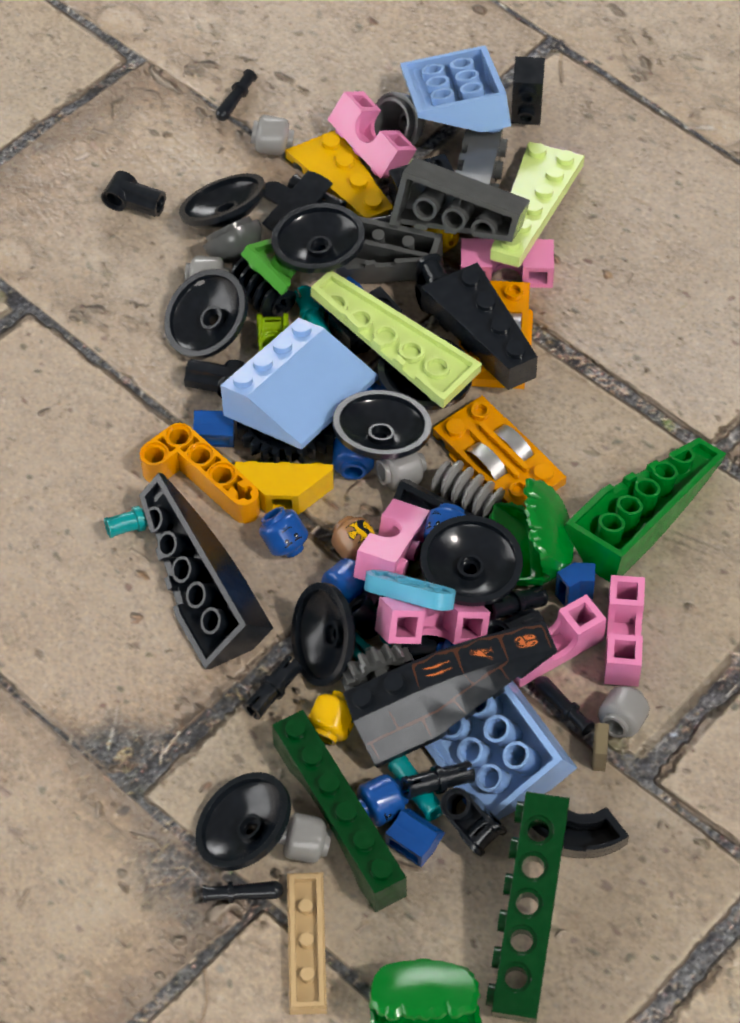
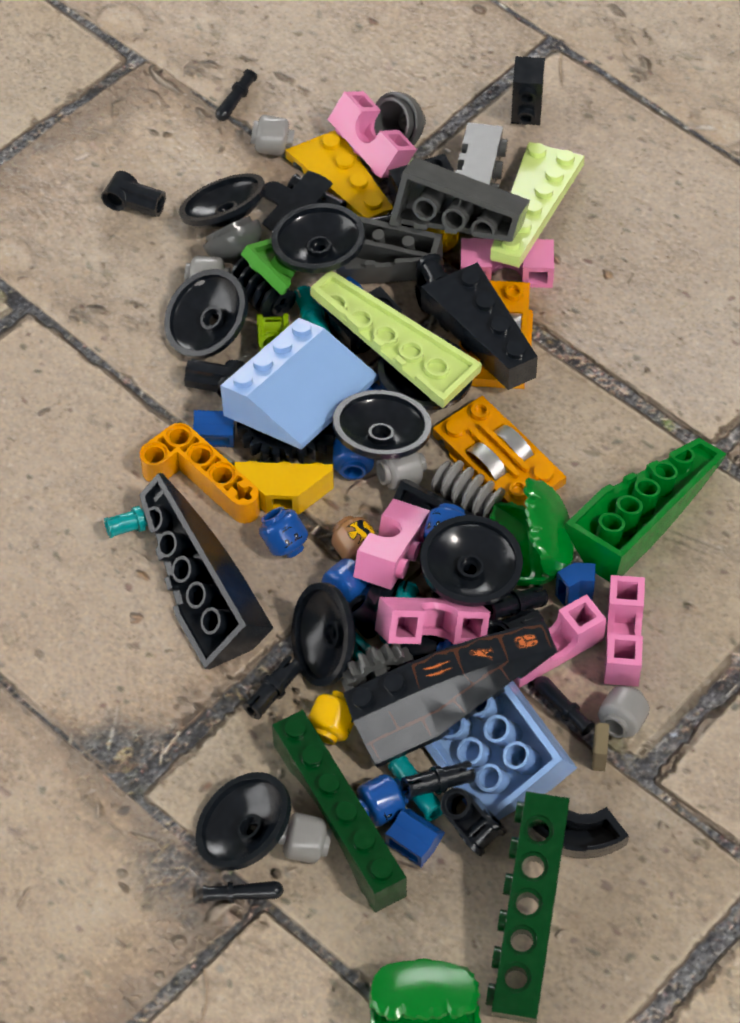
tan tile [287,872,327,1015] -> none
medium azure beam [364,570,456,611] -> none
light blue slope [400,45,511,133] -> none

